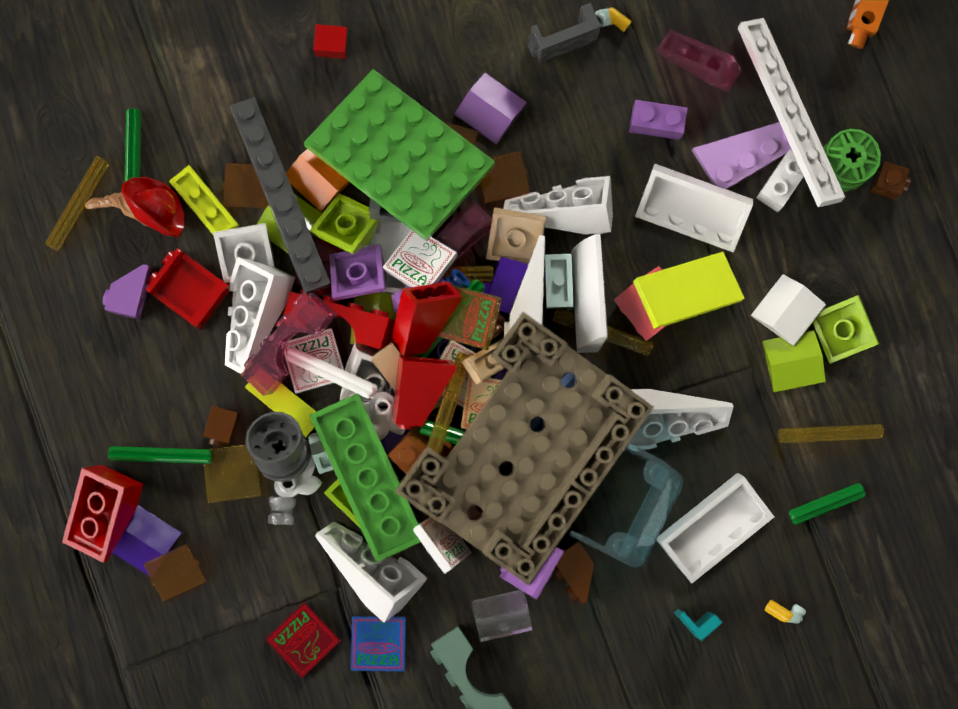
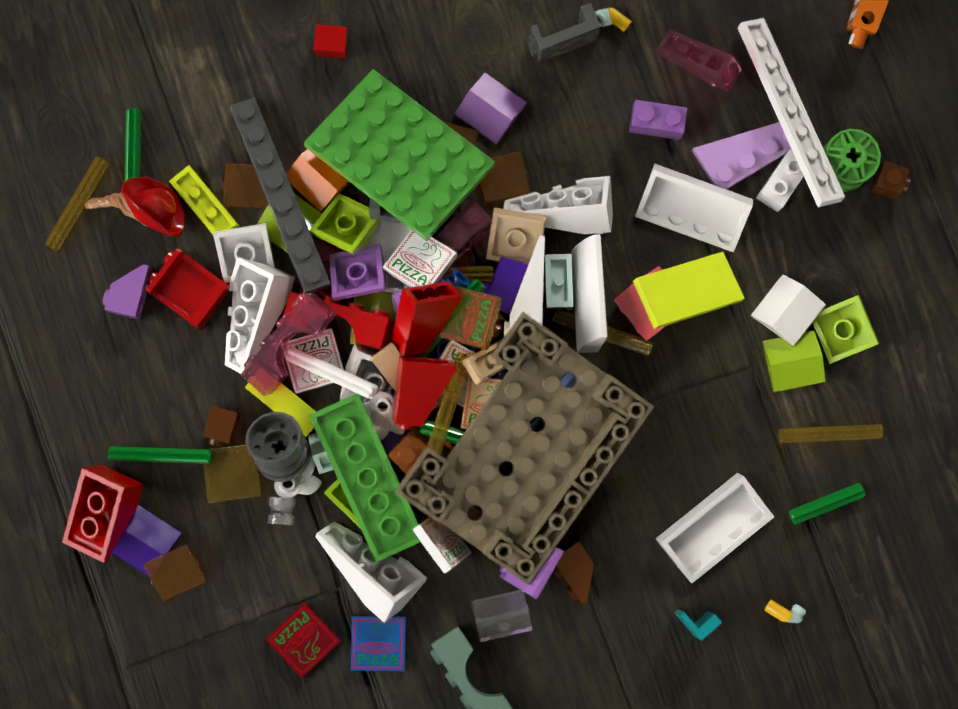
clear light blue windscreen [569,443,683,567] -> none
white wedge [623,389,734,451] -> none

